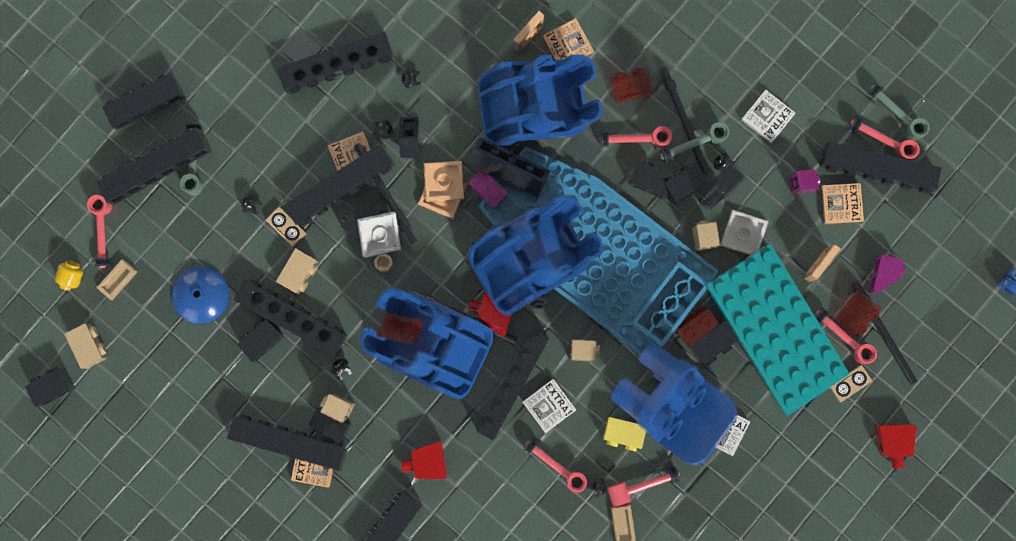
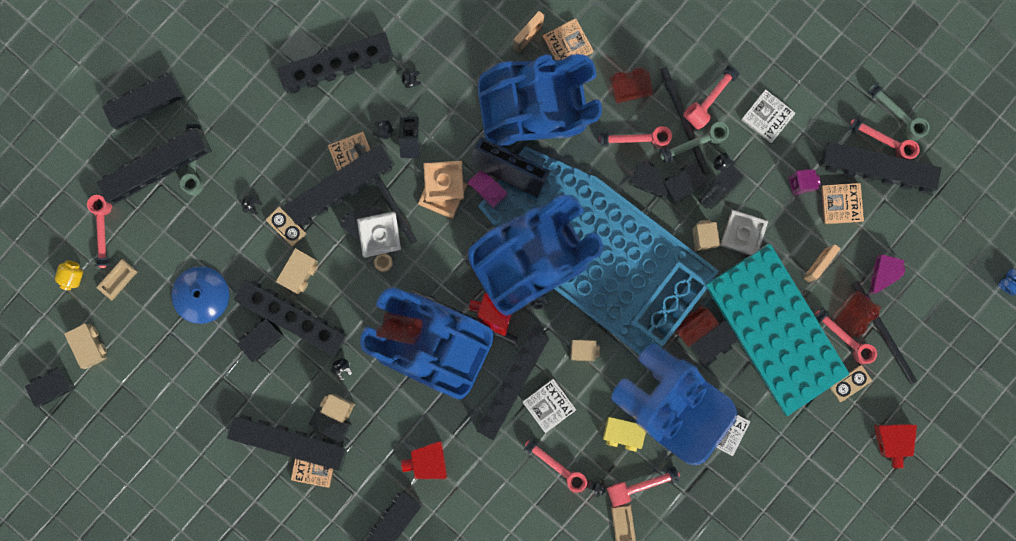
none -> coral piece [684,65,740,129]

